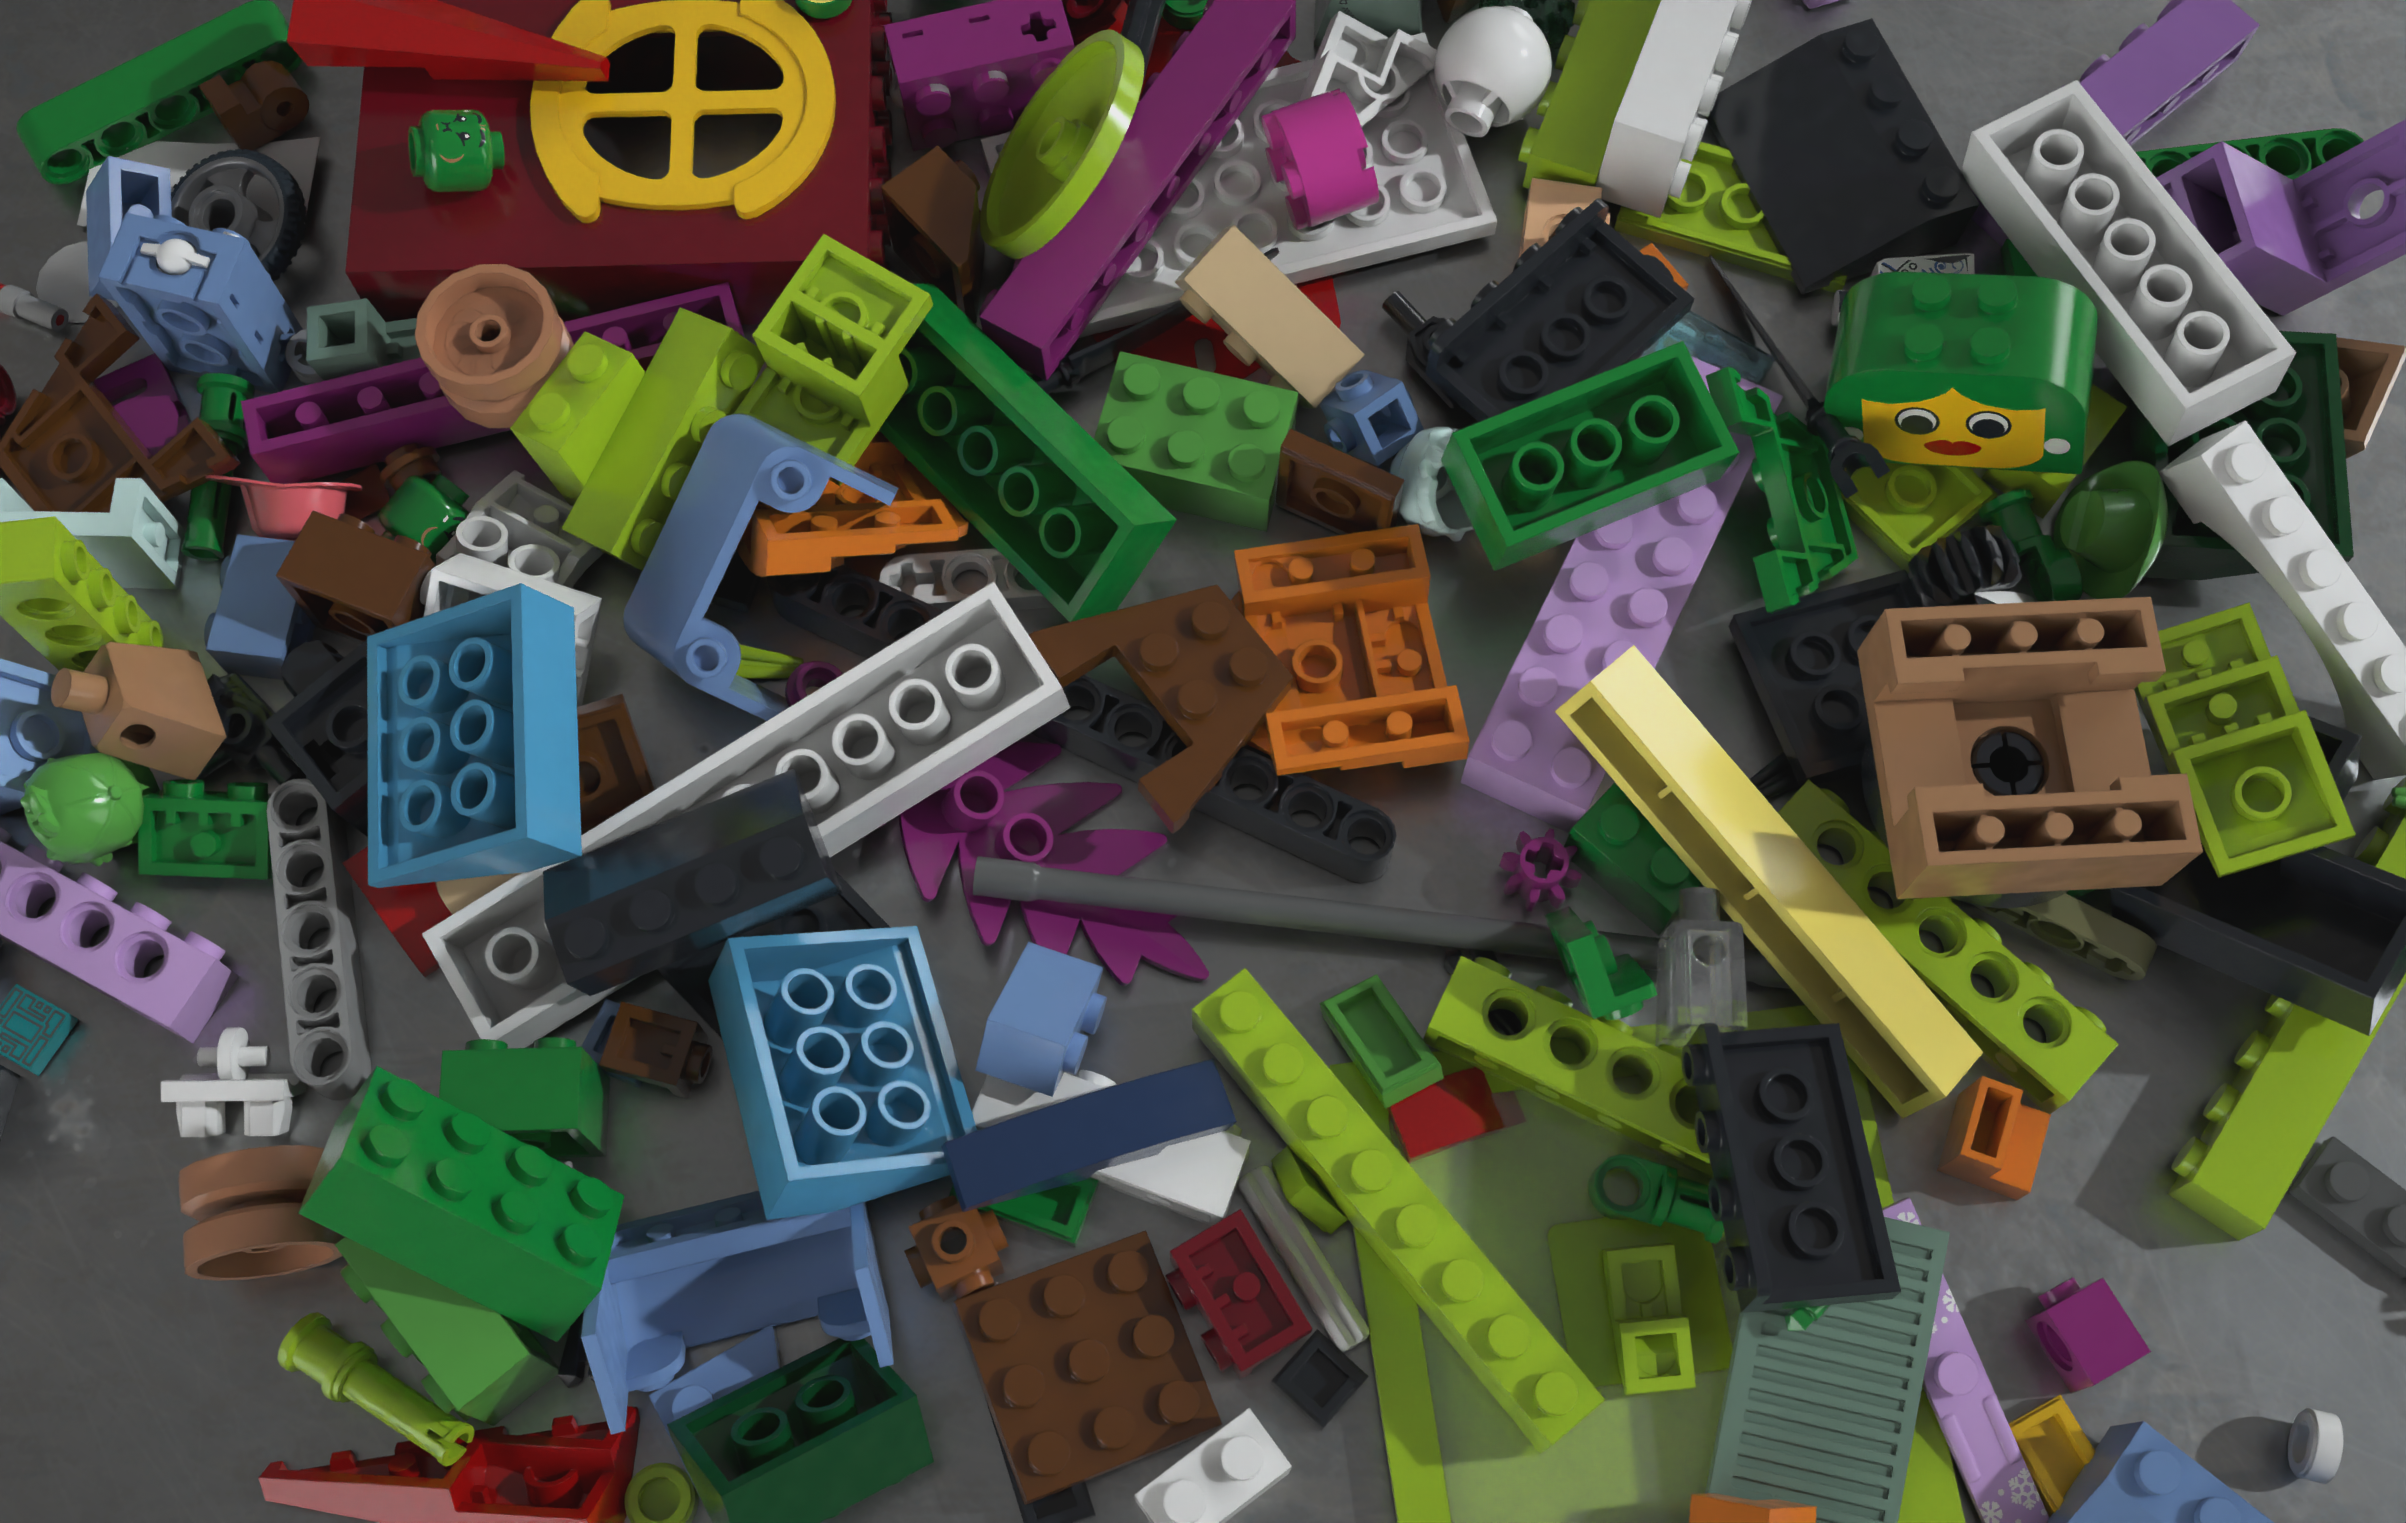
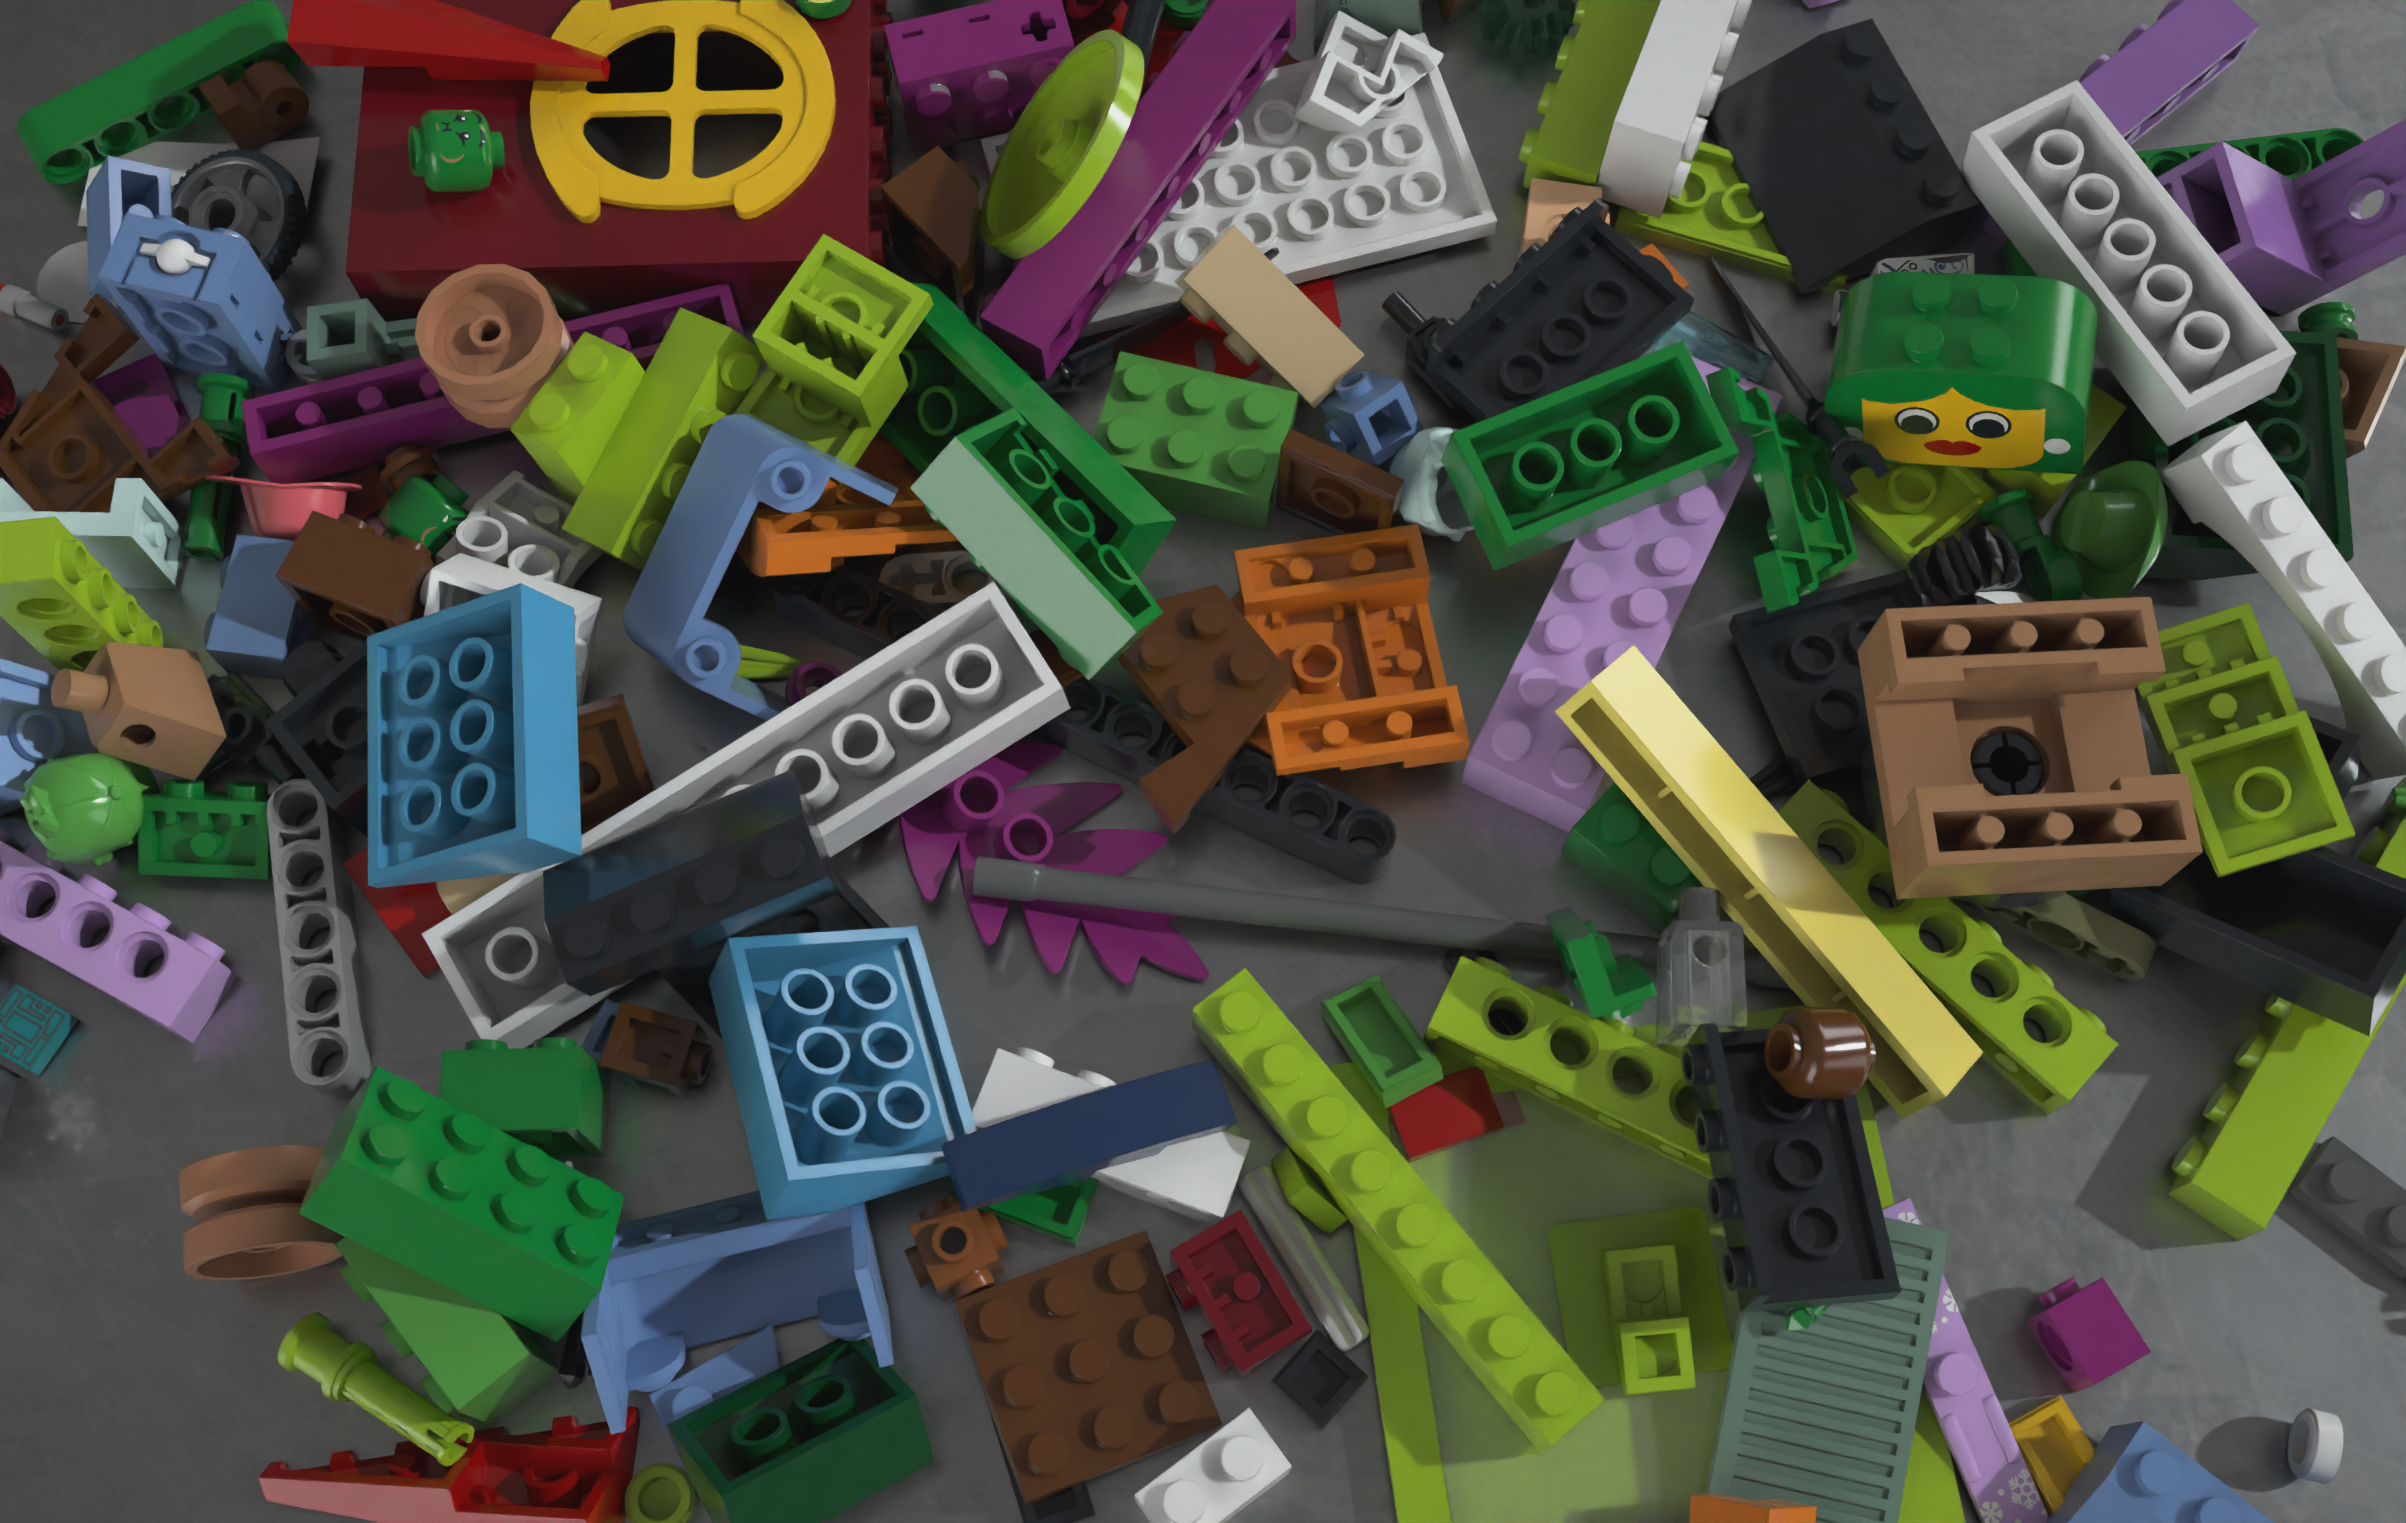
white hips [161,1027,306,1137] -> none
medium blue brick [975,942,1107,1097] -> none
dark pink brick [1261,88,1379,230] -> none
white brick [1434,6,1552,137] -> none
magenta gear [1499,828,1582,912] -> none
green connector [1588,1154,1724,1244] -> none
orange piece [1937,1076,2051,1200] -> none
none -> wedge [910,407,1163,680]
none -> reddish brown head [1764,1007,1876,1100]
none -> green bush [2298,302,2358,340]

